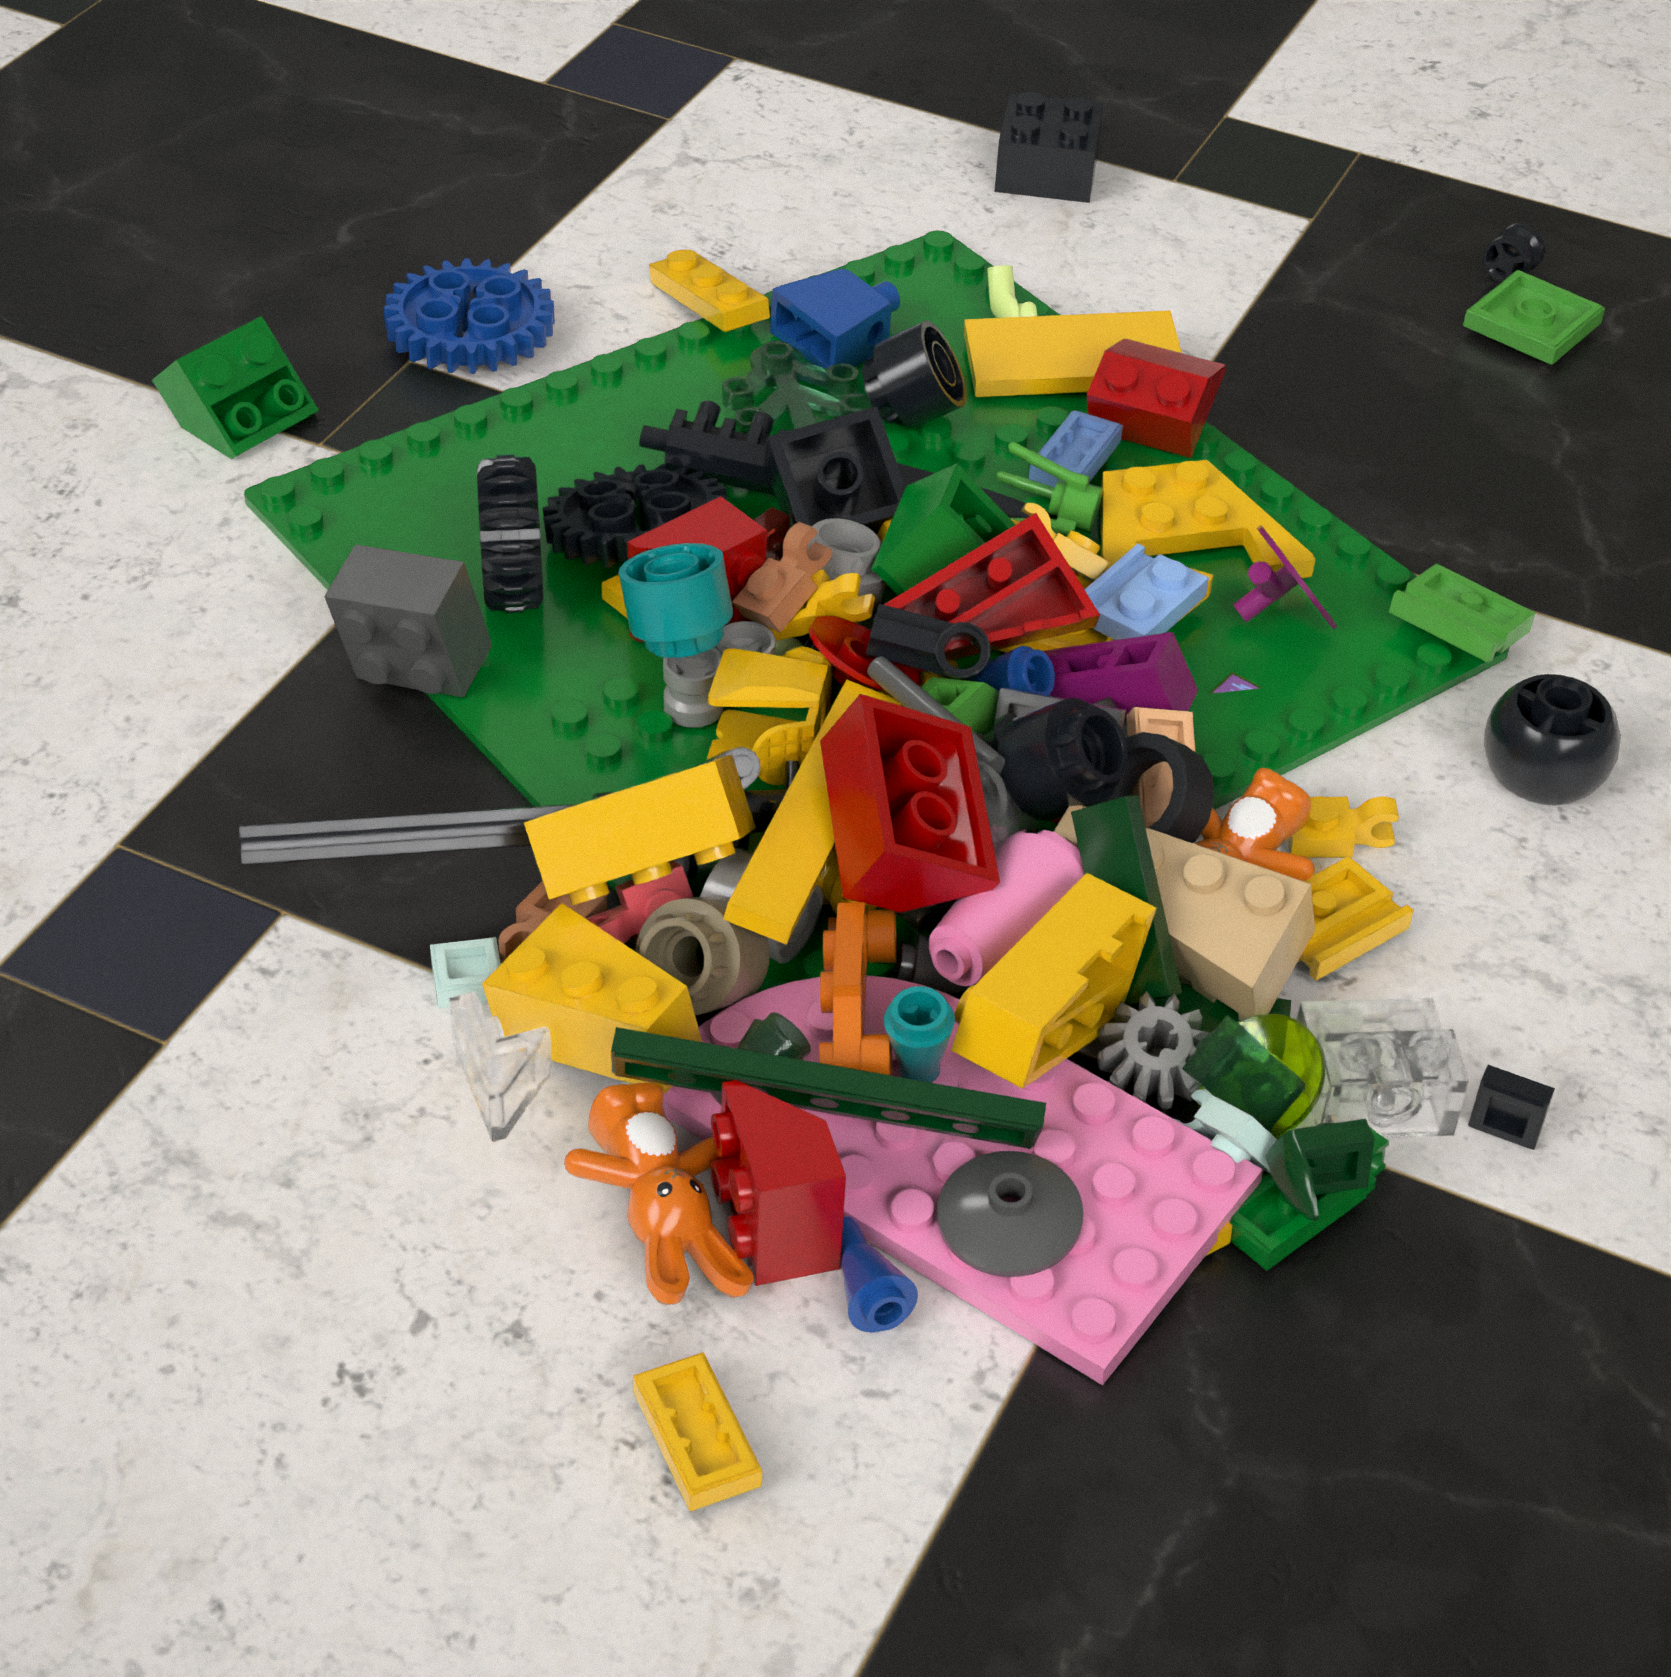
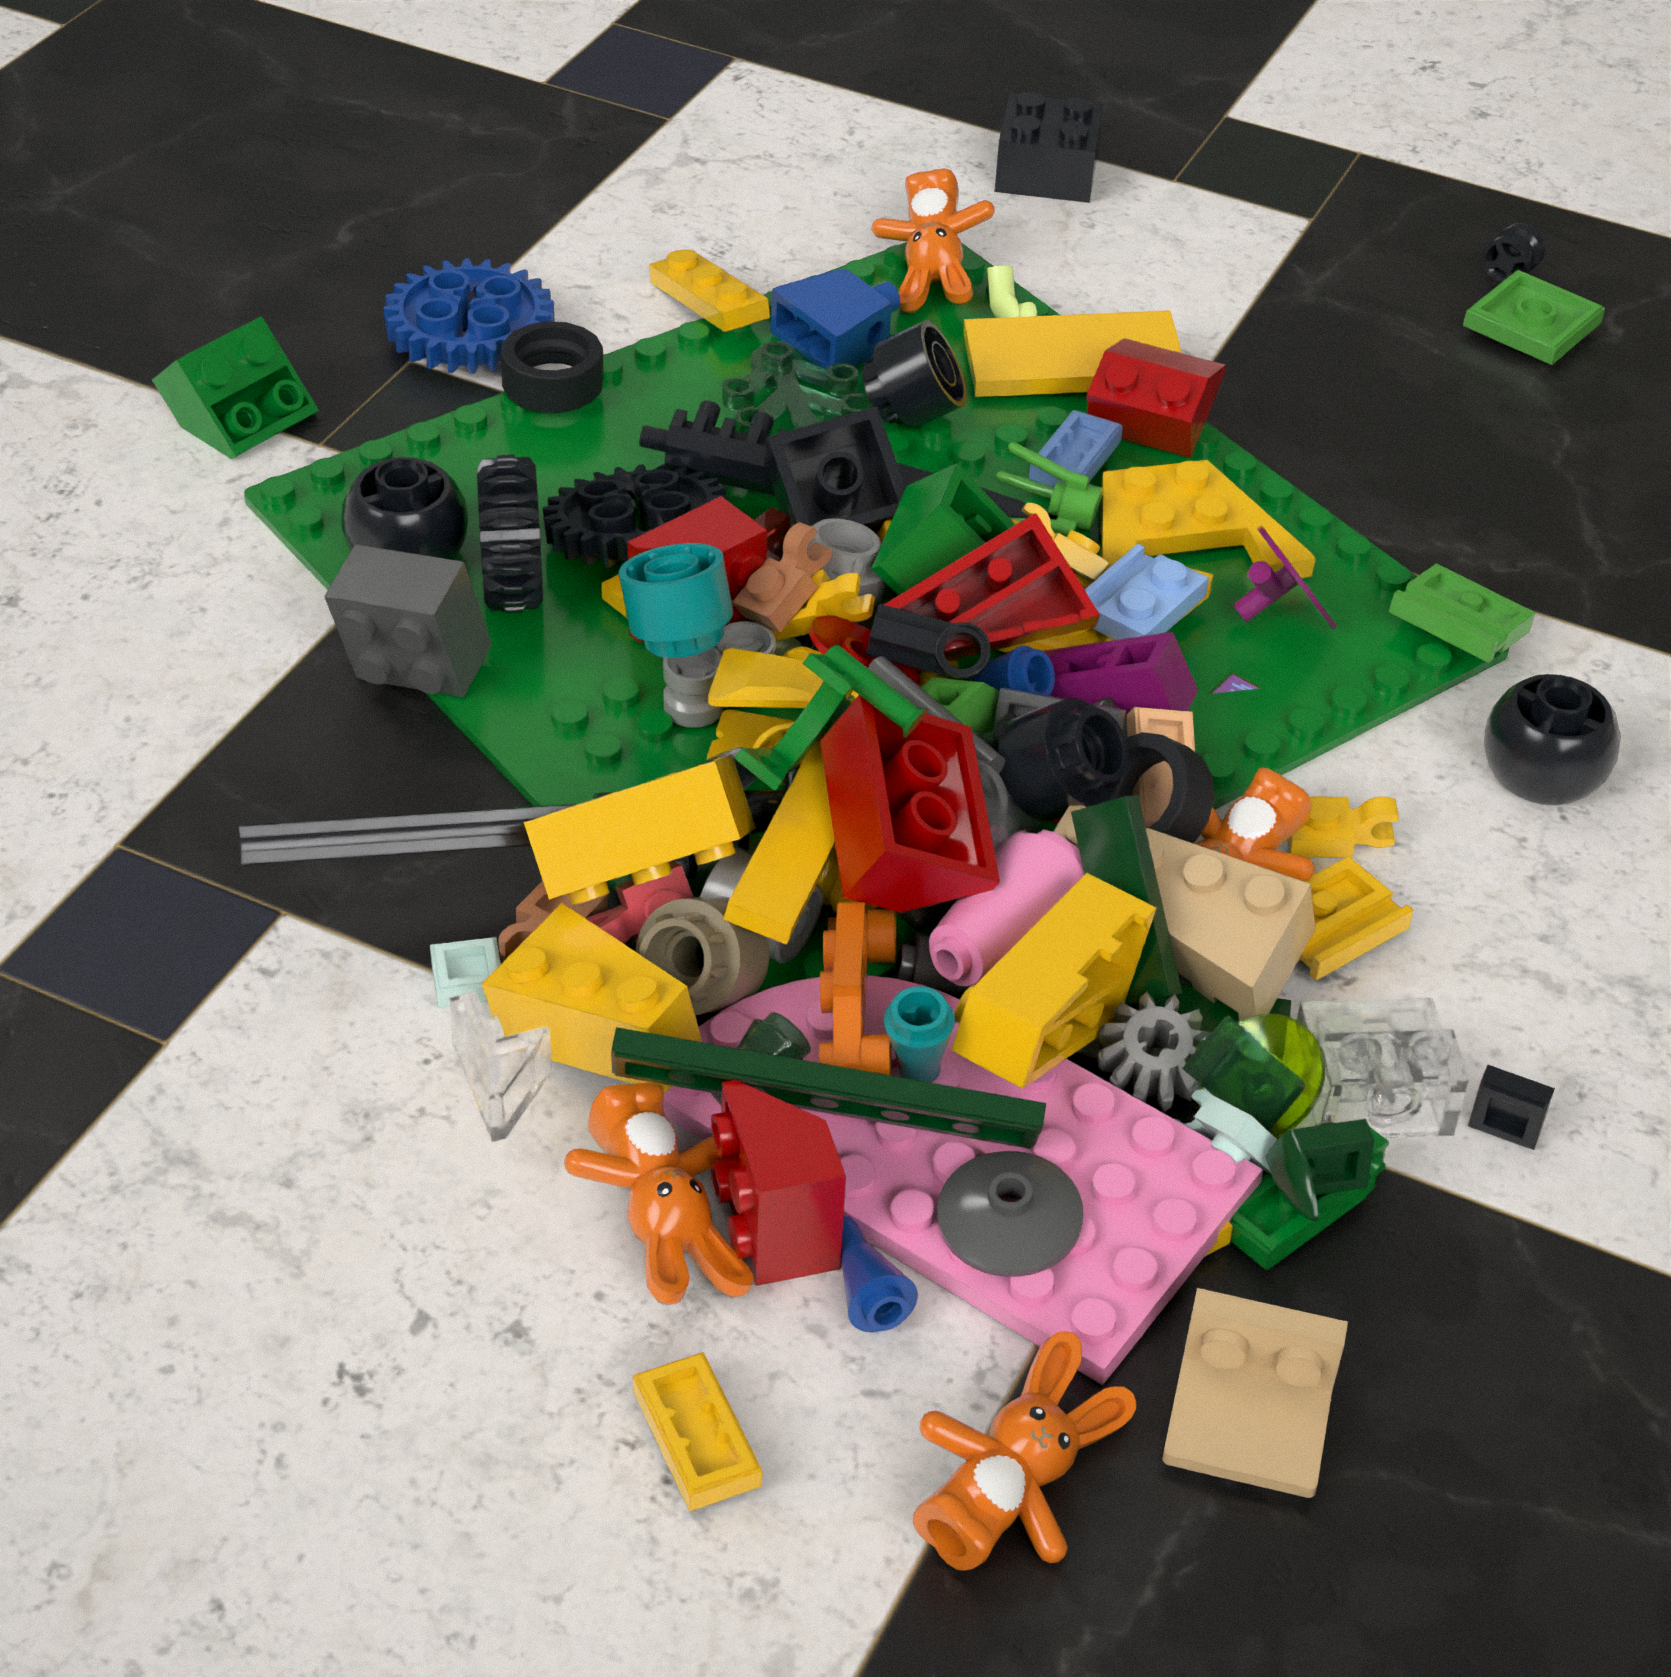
none -> black wheel [341,457,468,560]
none -> black tyre [501,321,604,413]
none -> green piece [734,645,929,791]
none -> orange animal [871,168,995,314]
none -> orange animal [913,1331,1136,1571]
none -> tan bracket [1162,1288,1348,1498]

